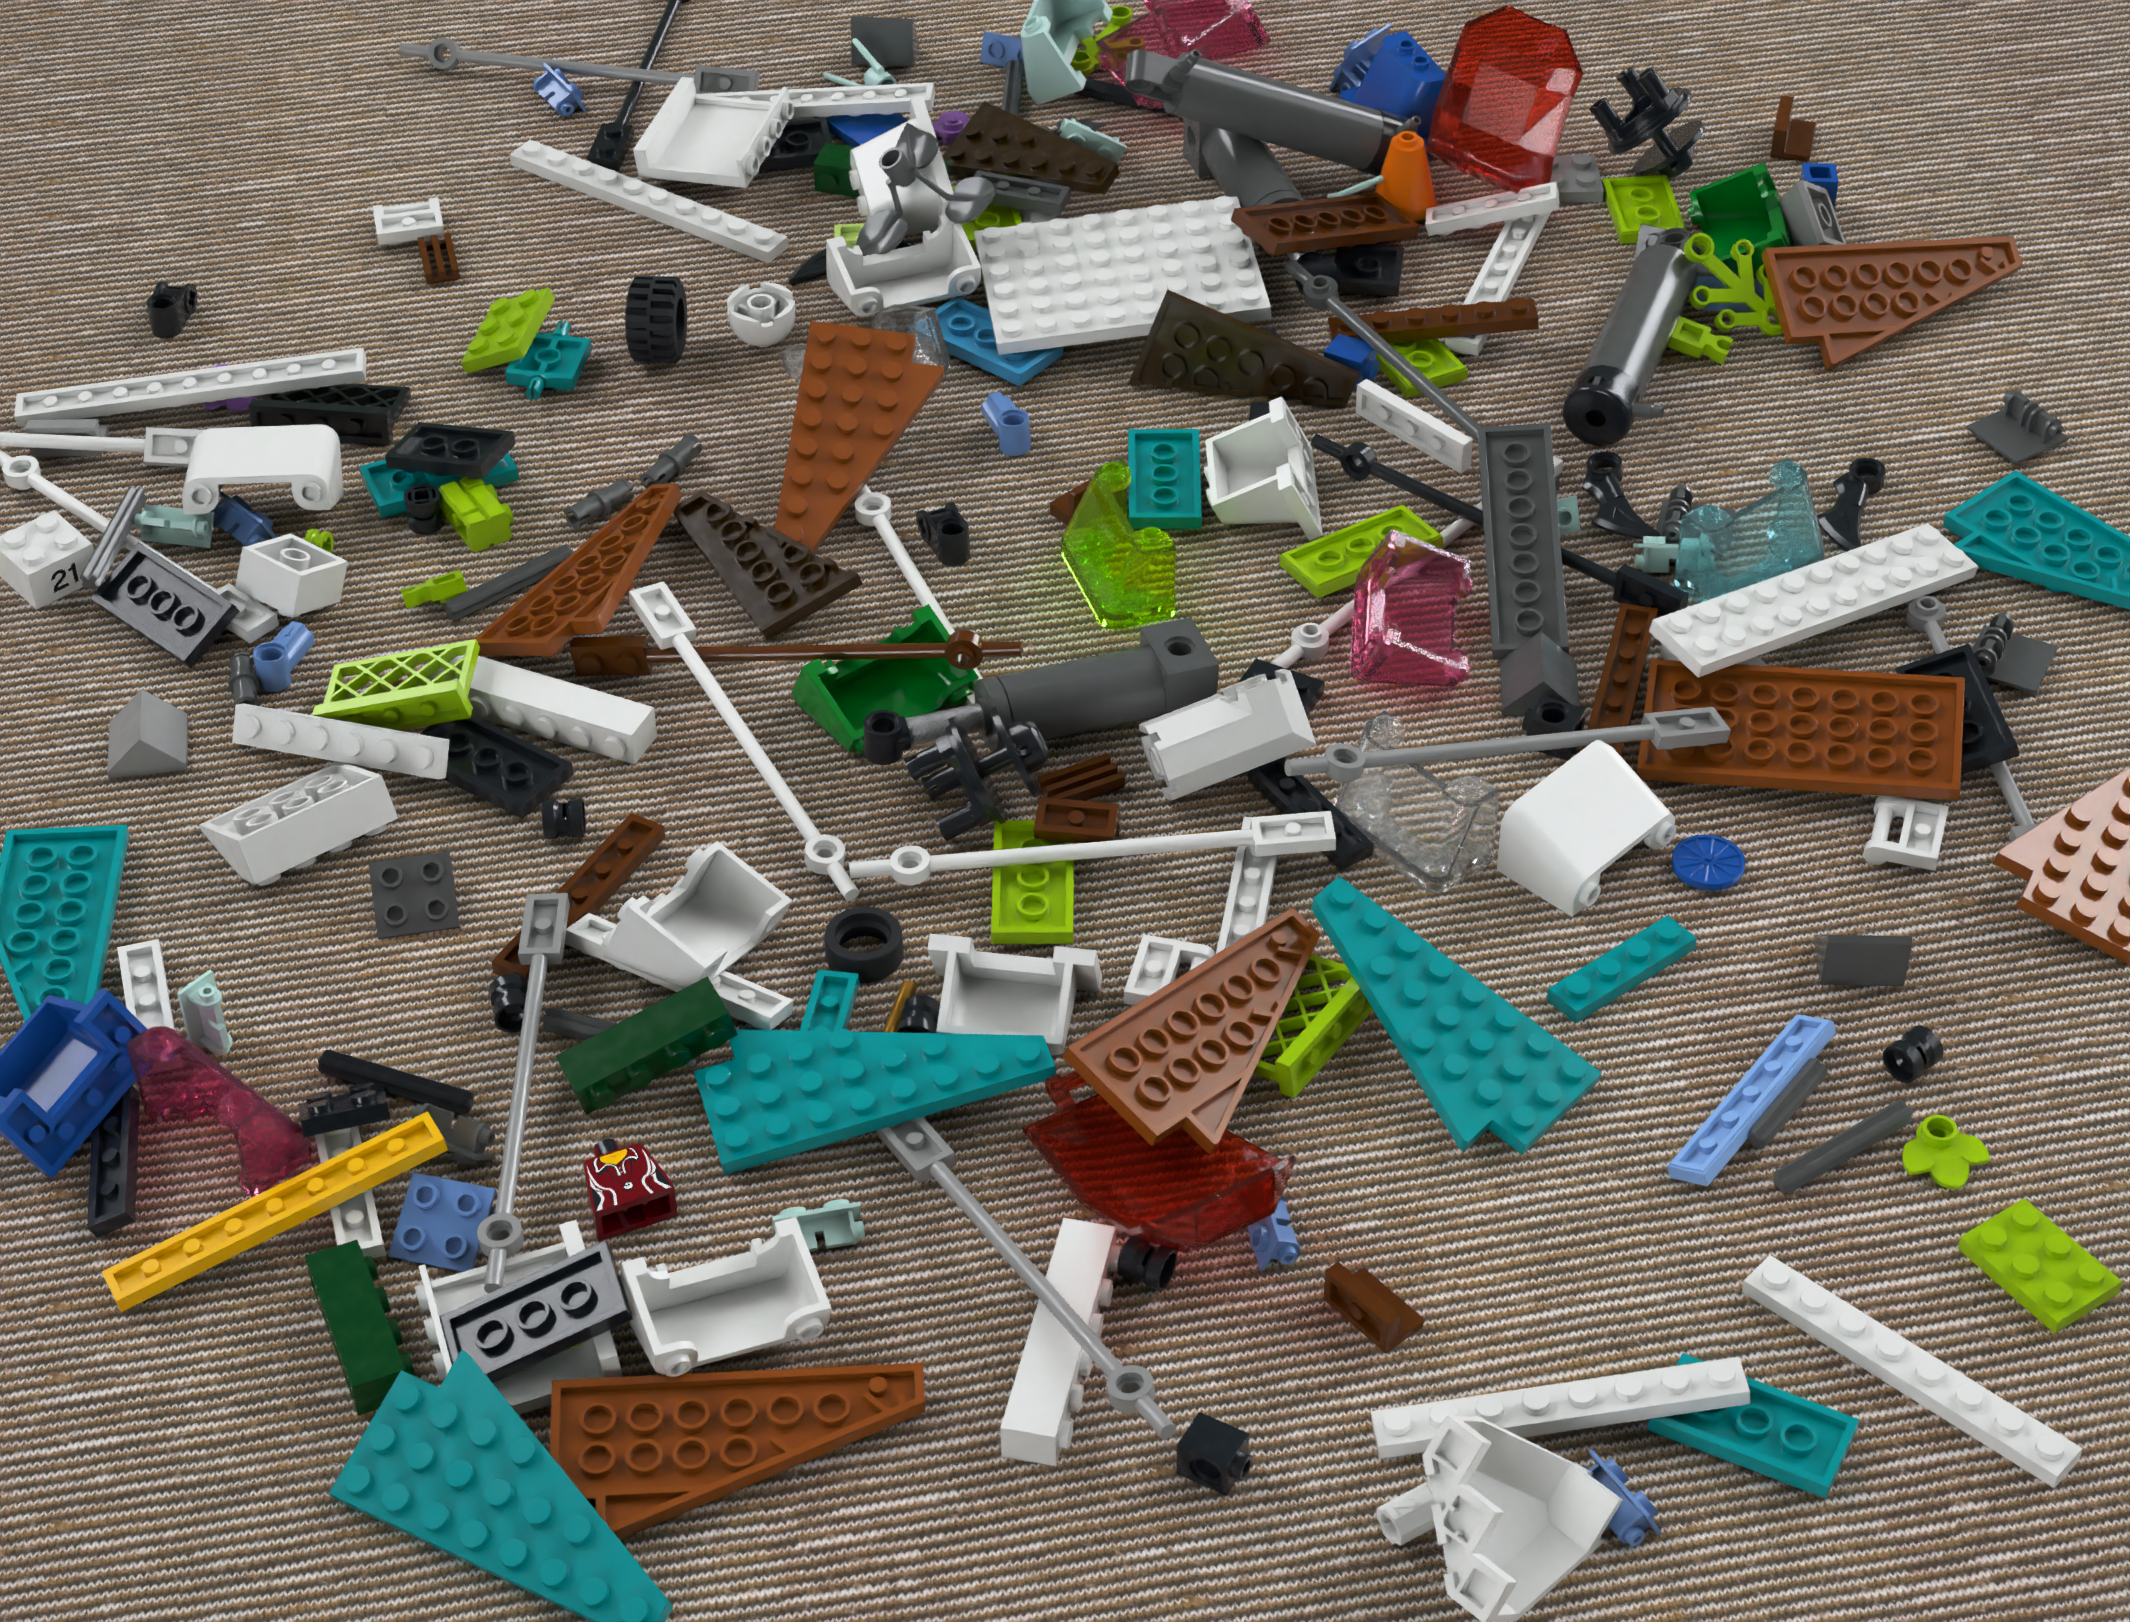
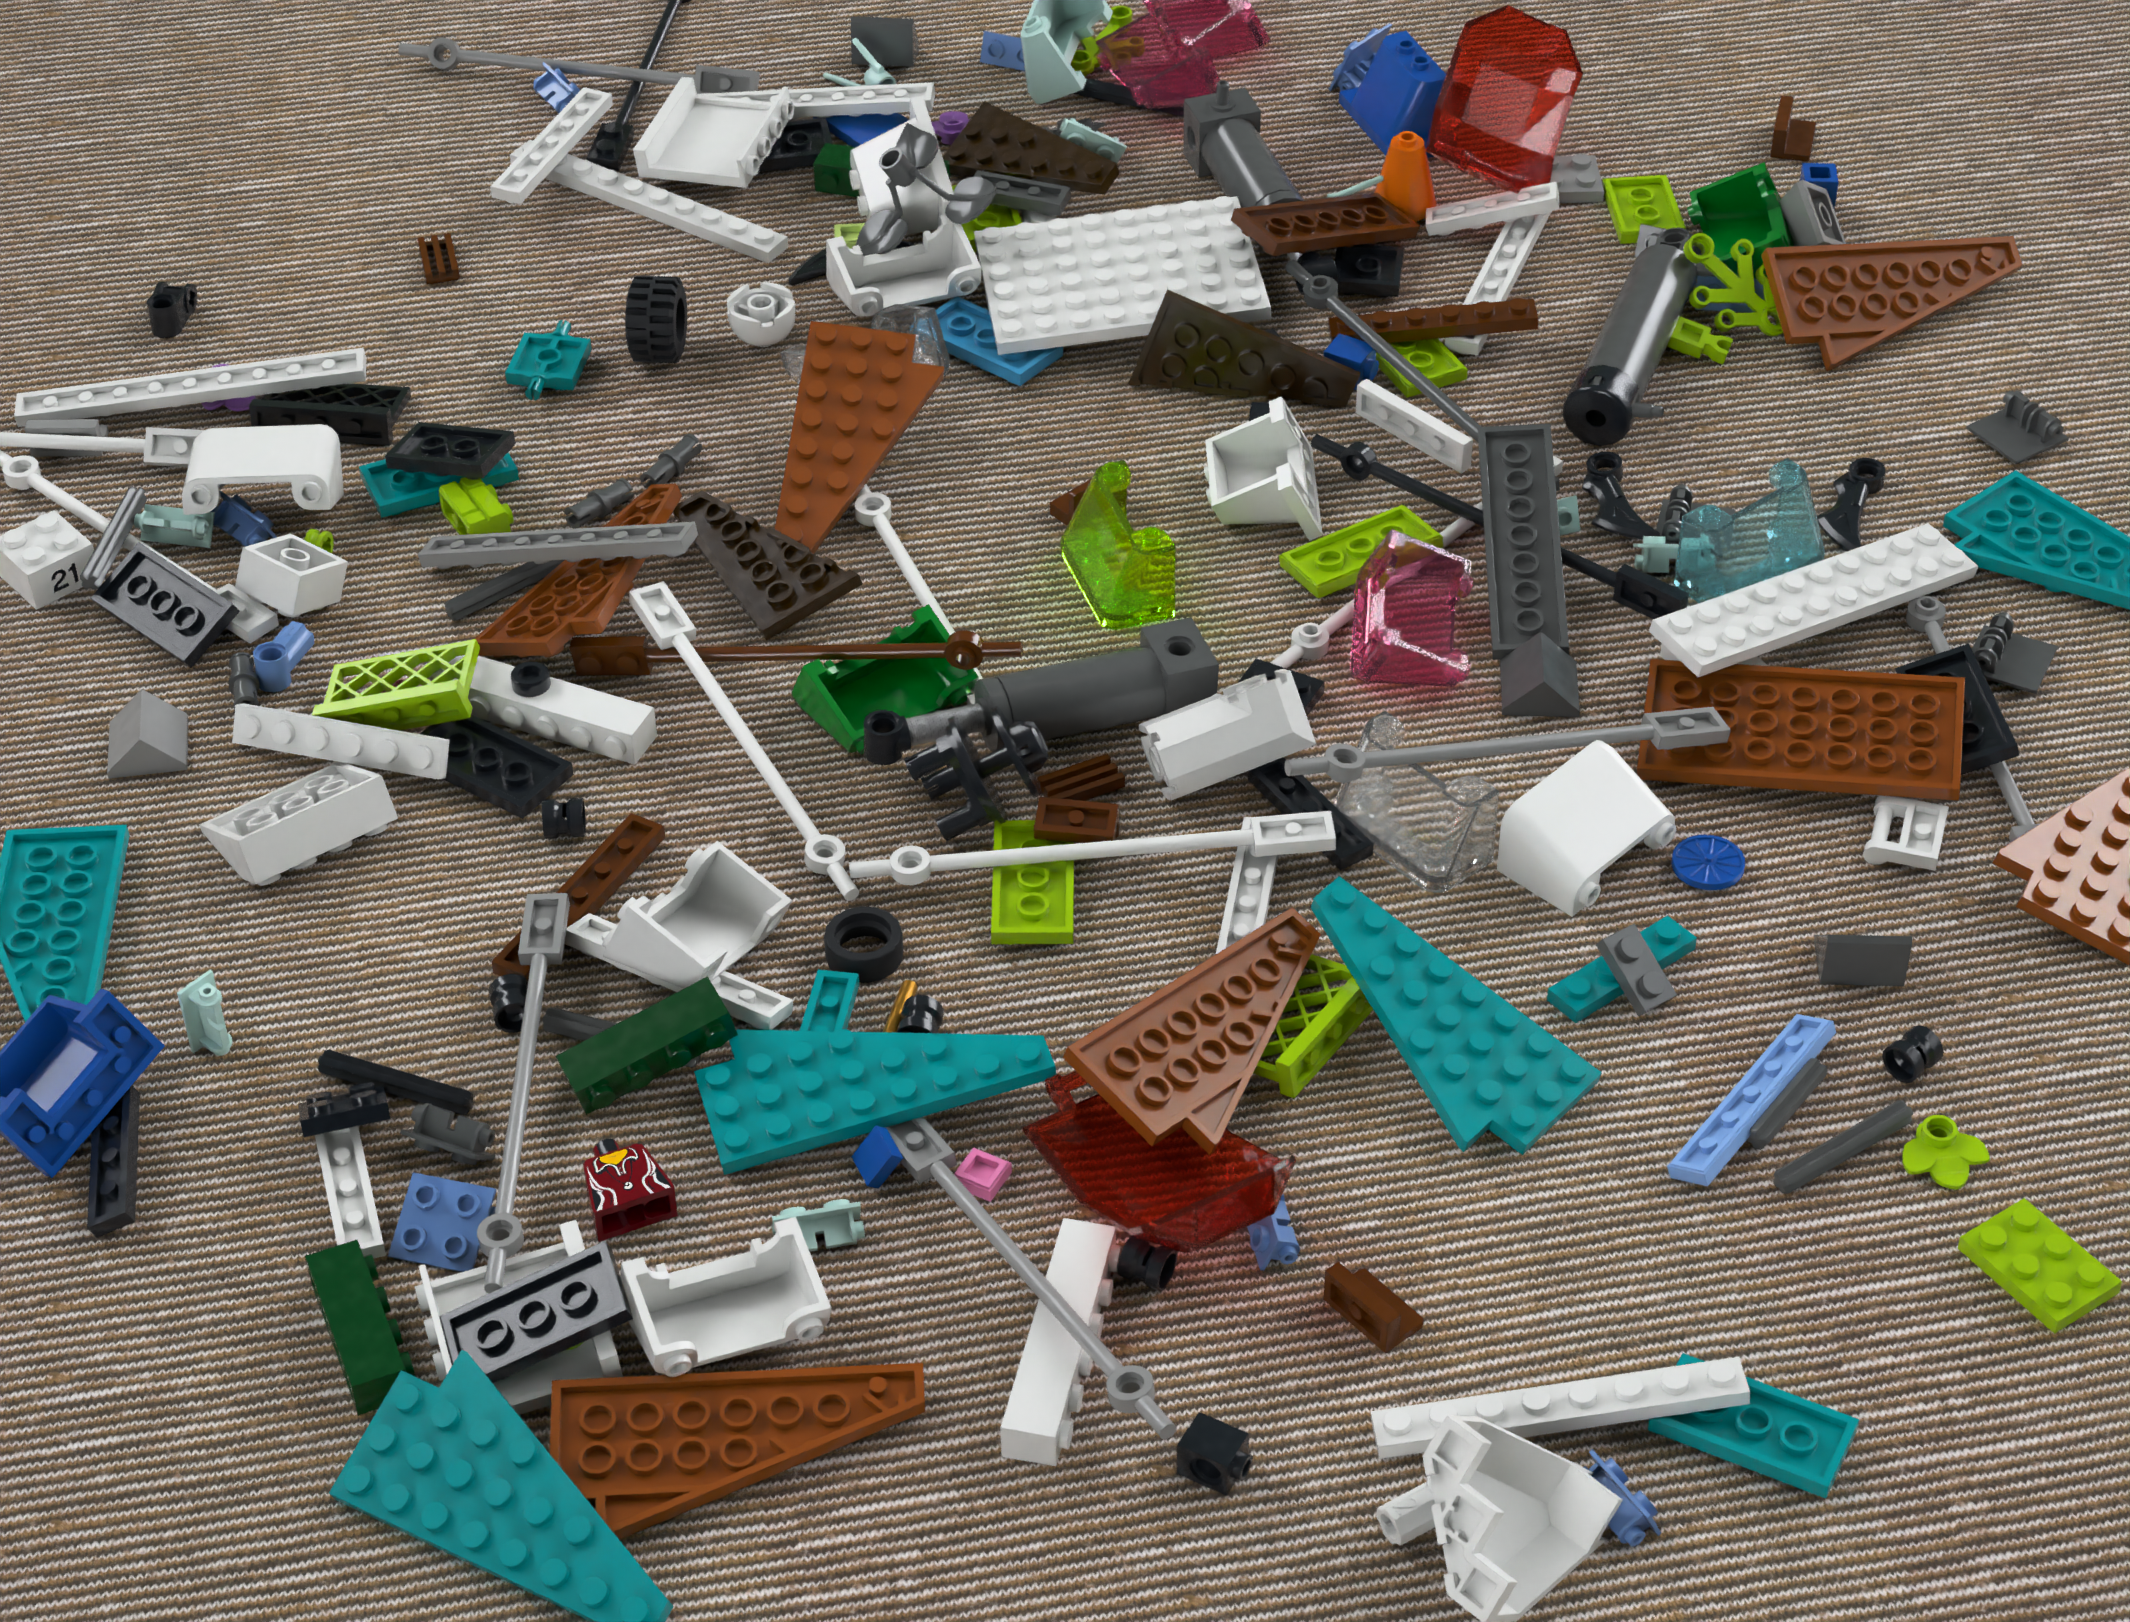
yellow plate [102,1111,448,1312] -> none
white plate [117,939,181,1073] -> none
clear pink windscreen [127,1026,312,1197] -> none
dark grey hinge [369,851,460,940] -> none
white plate [373,197,444,245] -> none
lime plate [400,569,468,609] -> none
black wheel [404,484,444,534] -> none
lime plate [461,287,555,374] -> none
black piece [916,502,970,566] -> none
white windscreen [927,934,1102,1055] -> none
medium blue piece [981,391,1031,456] -> none
dark grey axle [1001,60,1024,117] -> none
white plate [1124,934,1215,1005] -> none
dark grey piece [1125,50,1421,176] -> none
teal plate [1128,429,1202,530] -> none
black brick [1522,695,1586,761] -> none
reddish brown plate [1582,603,1658,757] -> none
black piece [1589,66,1705,179] -> none
white plate [1742,1255,2083,1488] -> none
none -> light grey plate [418,522,698,569]
none -> white plate [490,87,613,204]
none -> black tile [511,662,551,697]
none -> blue tile [851,1125,903,1189]
none -> bright pink tile [954,1148,1012,1202]
none -> dark grey plate [1596,923,1677,1017]

